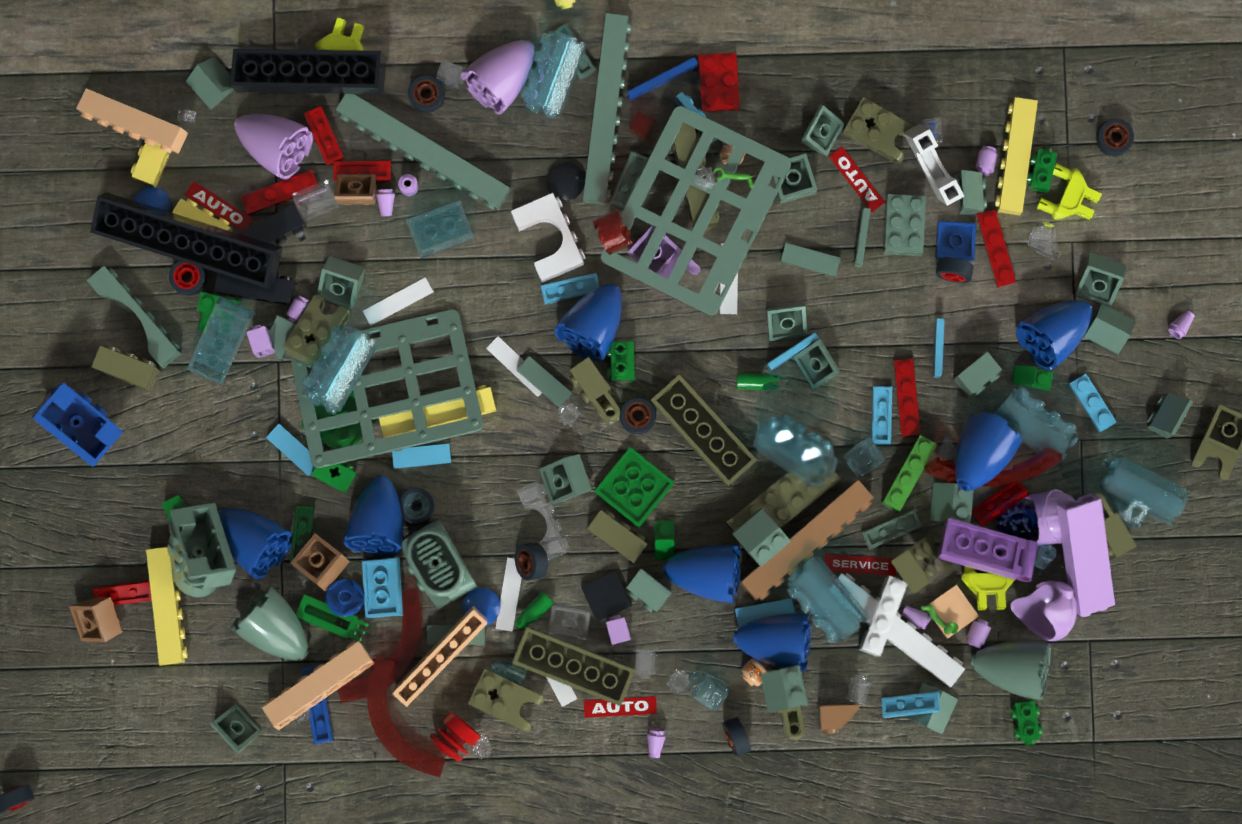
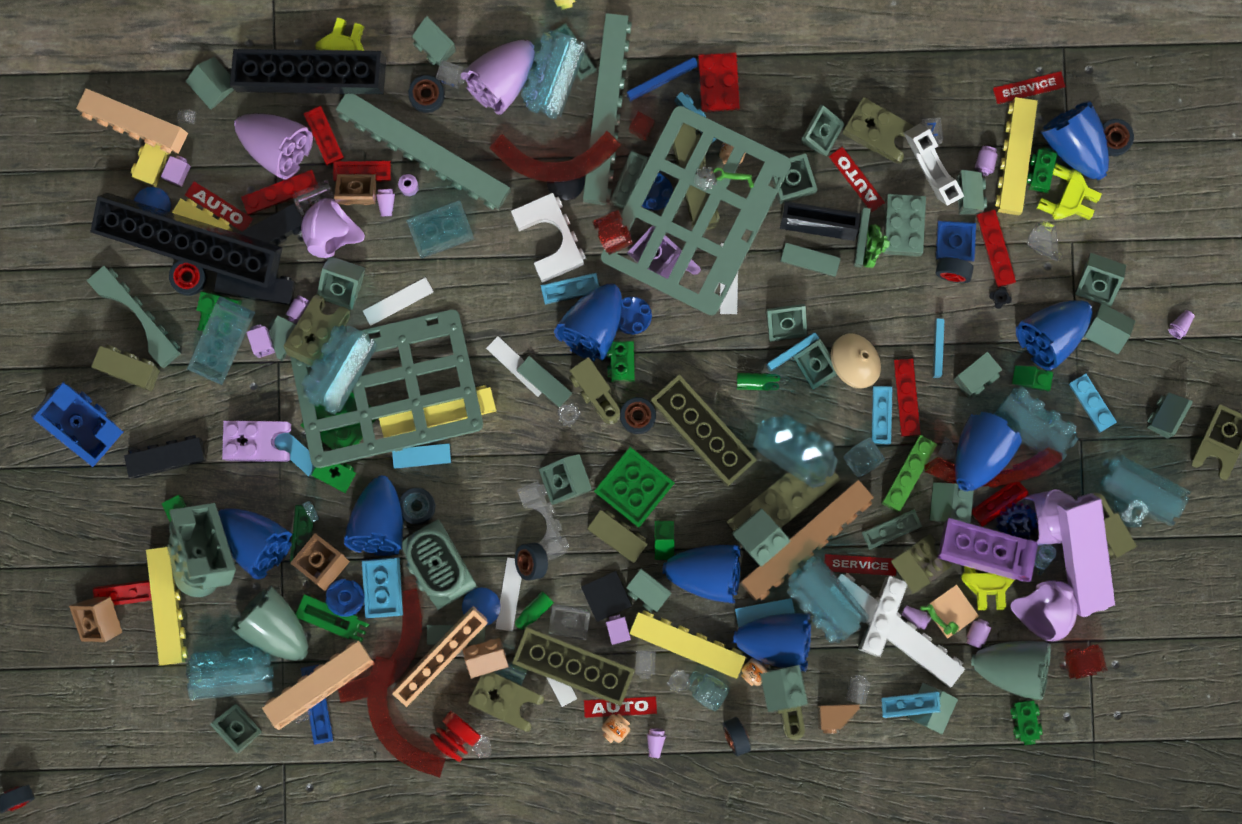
none -> black brick [124,435,207,479]
none -> lavender brick [161,155,190,187]
none -> clear light blue brick [186,647,274,700]
none -> lavender brick [222,421,291,462]
none -> lavender piece [301,198,365,258]
none -> clear light blue tile [303,501,319,522]
none -> sand green slope [412,16,456,67]
none -> slope [463,638,508,678]
none -> clear red plate [489,131,622,182]
none -> light nougat head [602,713,630,743]
none -> blue dish [618,297,652,335]
none -> light yellow brick [630,610,746,679]
none -> blue dish [642,173,673,210]
none -> black brick [780,201,860,241]
none -> tan dish [831,333,881,389]
none -> bright green animal [863,224,890,268]
none -> black plate [989,287,1012,309]
none -> red sticker [993,71,1066,104]
none -> blue cylinder [1041,101,1109,180]
none -> clear red brick [1064,644,1108,680]

